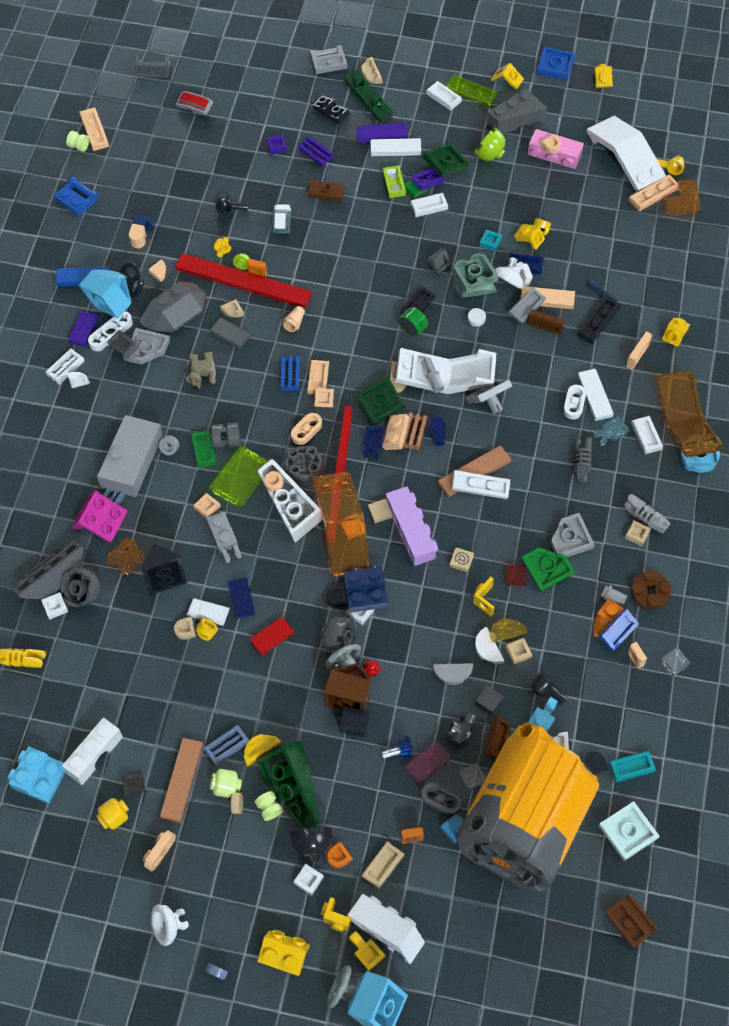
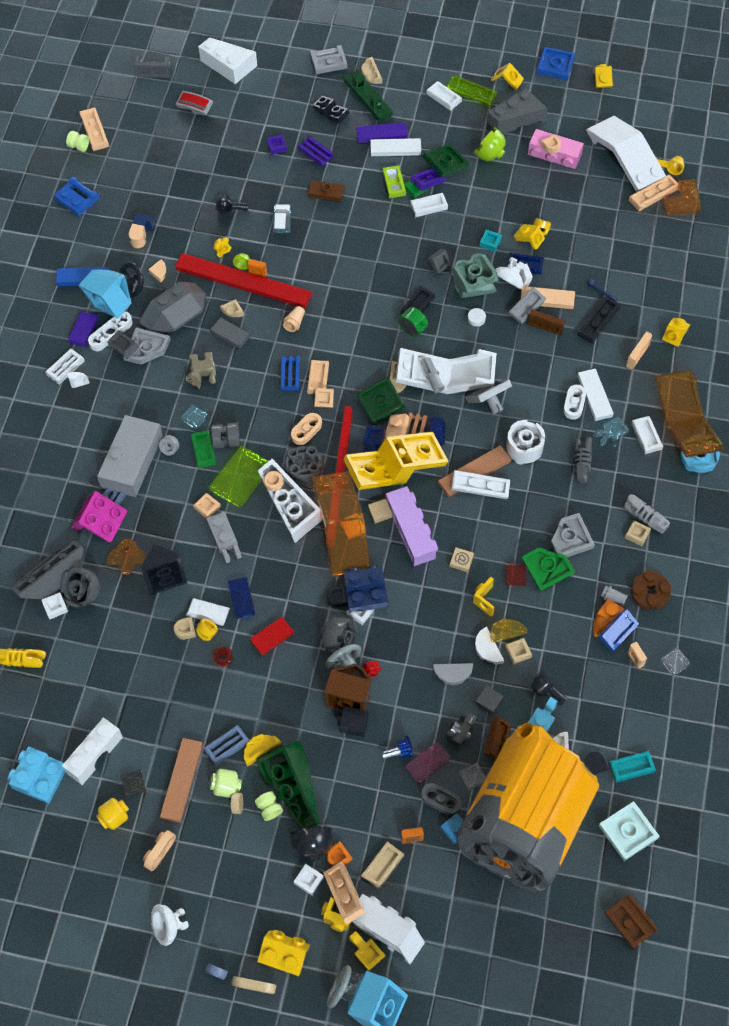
none -> clear light blue tile [181,404,207,429]
none -> white wedge [198,38,257,84]
none -> clear red plate [213,647,233,667]
none -> tan tile [232,976,276,994]
none -> light nougat plate [324,861,366,924]
none -> yellow bracket [343,432,448,490]
none -> white brick [506,420,545,465]

